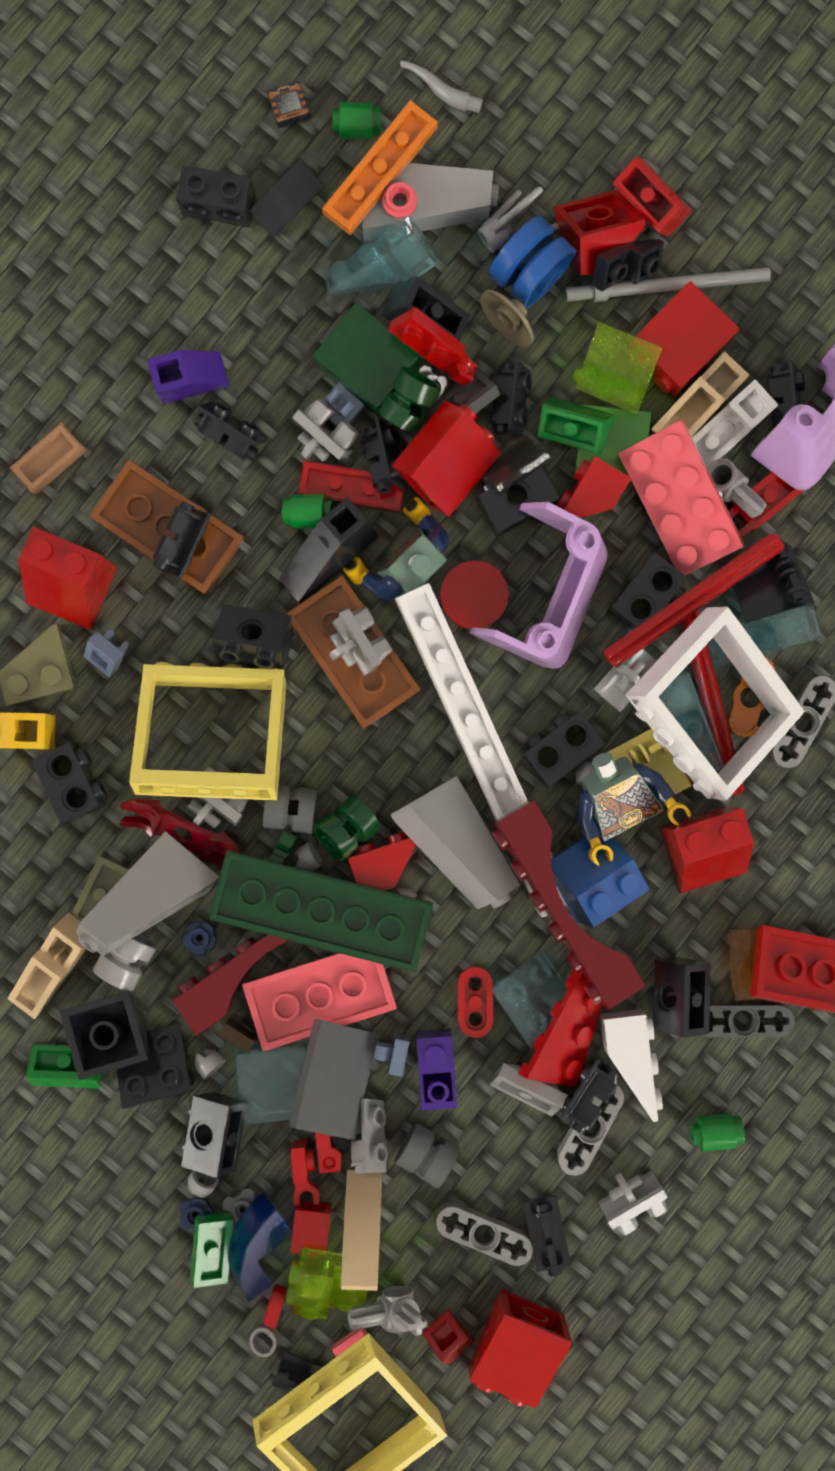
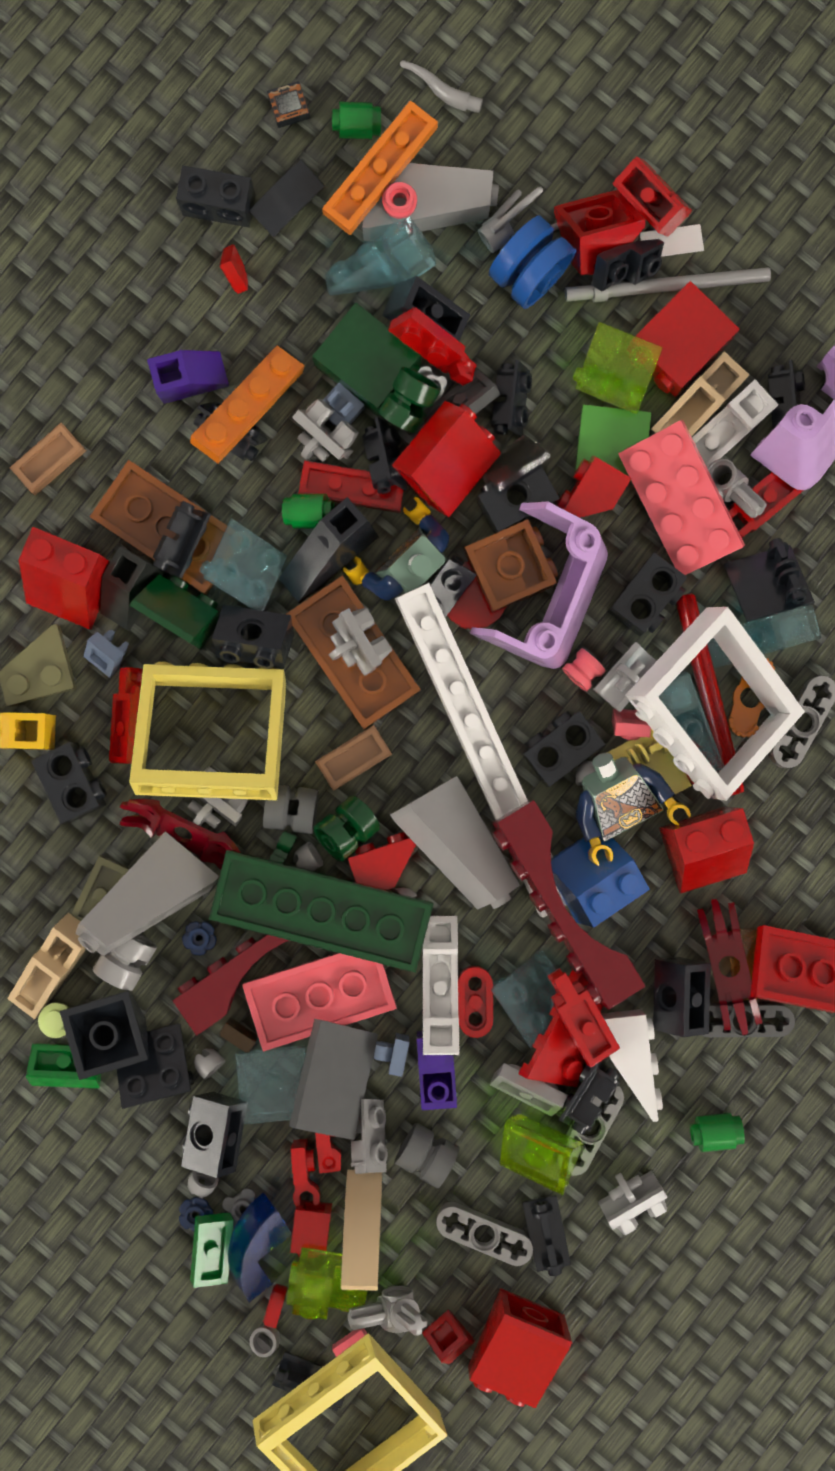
dark tan dish [480,290,534,348] -> none
green slope [537,398,614,454] -> none
red axle [604,533,784,667] -> none
none -> yellowish green plate [38,1002,69,1038]
none -> pearl dark grey slope [100,546,164,631]
none -> red hinge [109,667,143,764]
none -> dark green slope [130,574,220,650]
none -> orange plate [190,345,305,464]
none -> clear light blue hinge [200,519,287,611]
none -> red tile [220,244,248,294]
none -> medium nougat tile [315,725,392,791]
none -> white slope [423,916,459,1055]
none -> black hinge [430,555,477,618]
none -> dark orange plate [463,519,558,613]
none -> clear neon green slope [499,1114,584,1195]
none -> red hinge [548,968,620,1068]
none -> coral wheel [562,648,606,692]
none -> coral plate [611,709,651,740]
none -> white sticker [640,224,704,257]
none -> dark red piece [697,899,763,1035]

